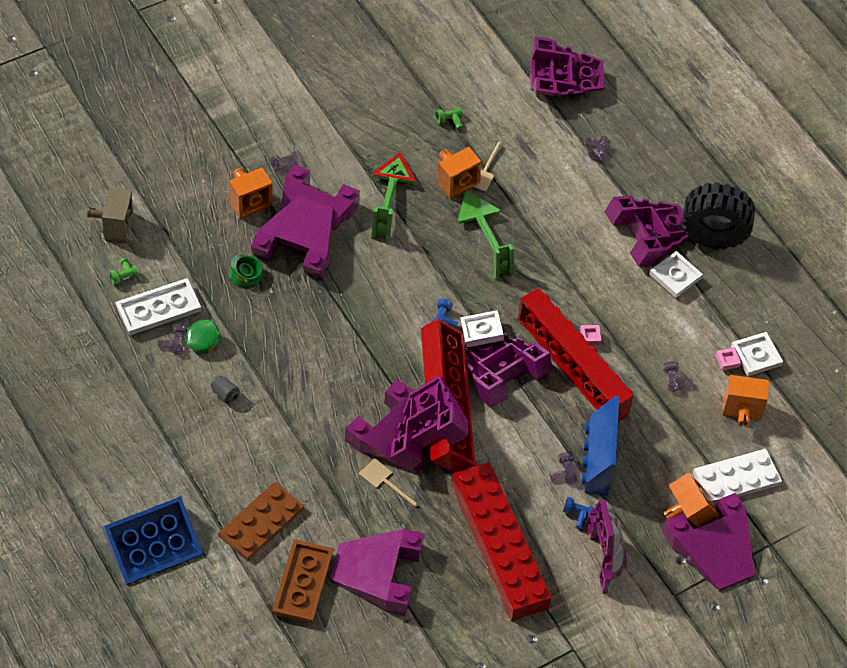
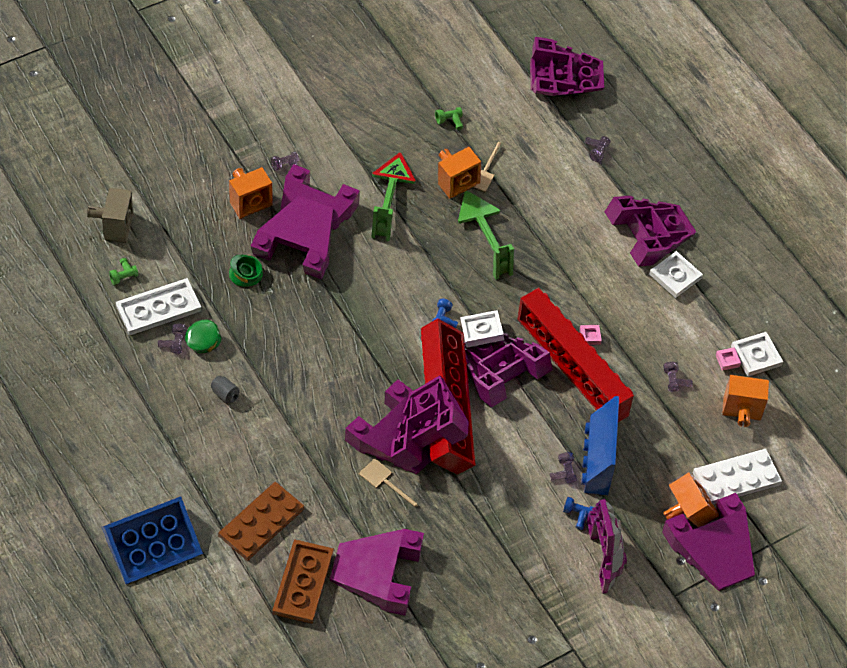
red brick [451,462,552,621] -> none
black tyre [682,182,756,249] -> none

